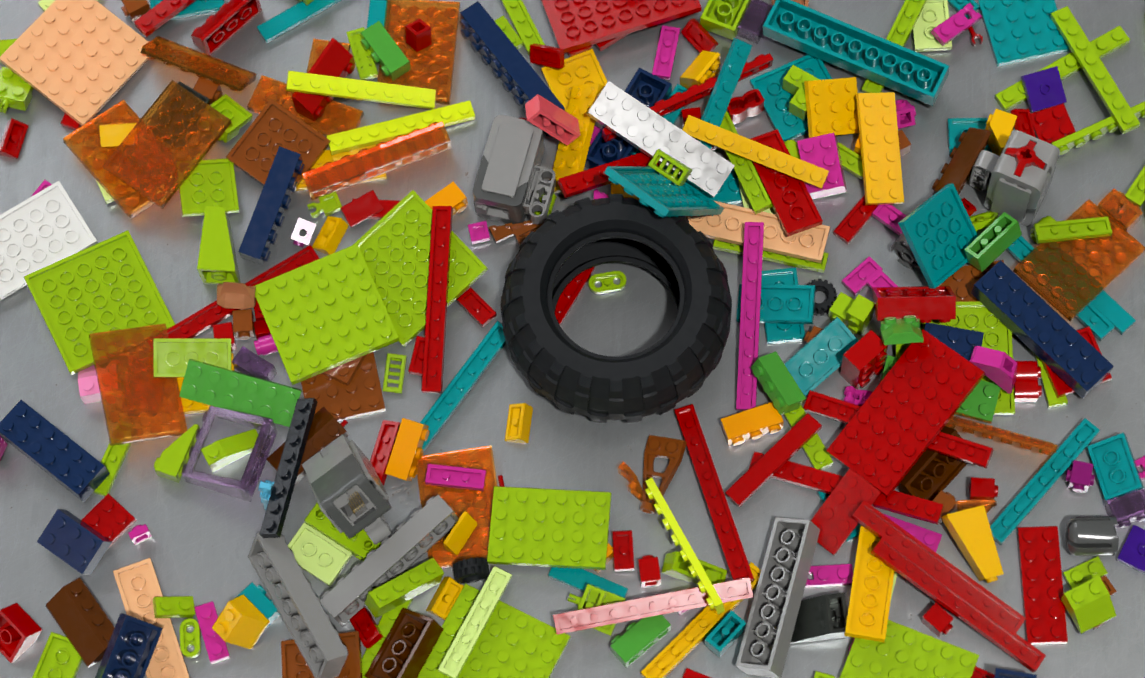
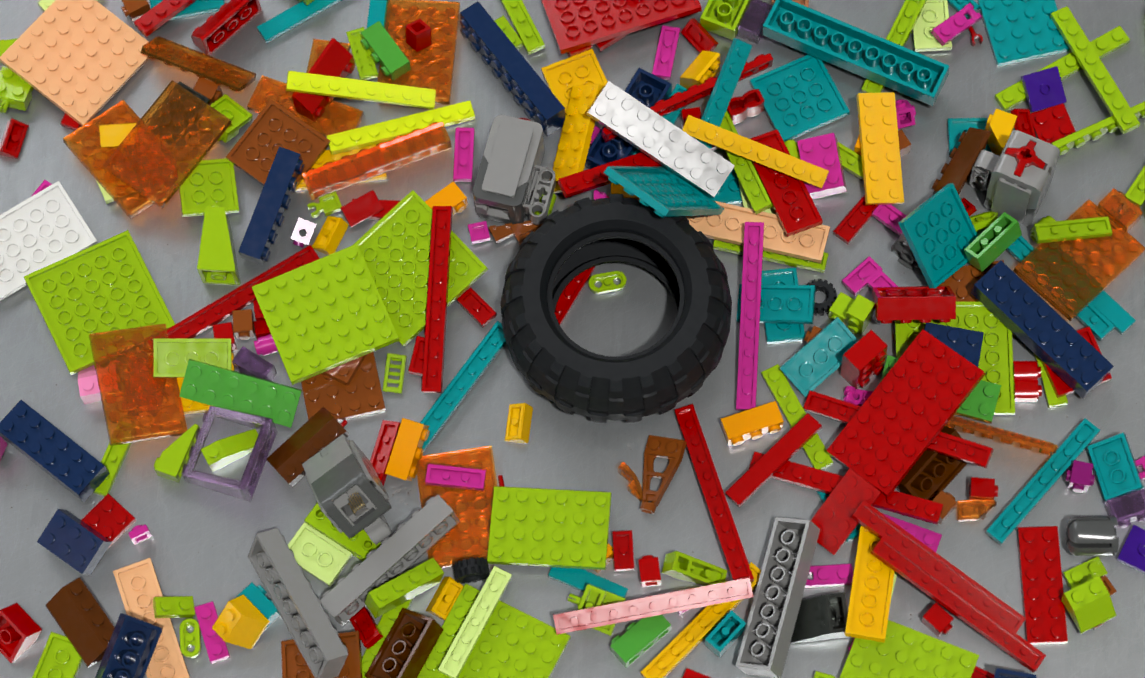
nougat slope [217,282,256,310] -> none
medium azure hinge [258,480,274,510] -> none
black plate [260,398,318,538] -> none
yellow slope [443,511,477,555] -> none
coral brick [525,94,580,146] -> none
red plate [530,43,564,69] -> none
neon yellow plate [645,478,725,614] -> none
lime slope [648,149,692,186] -> none
bright green brick [751,351,806,415] -> none
lime brick [782,65,820,121] -> none
yellow plate [804,77,859,138] -> none
bright green slope [880,315,924,345] -> none
yellow slope [941,505,1004,583] -> none
dark pink slope [970,346,1017,394] -> none
none -> dark pink plate [453,128,475,182]

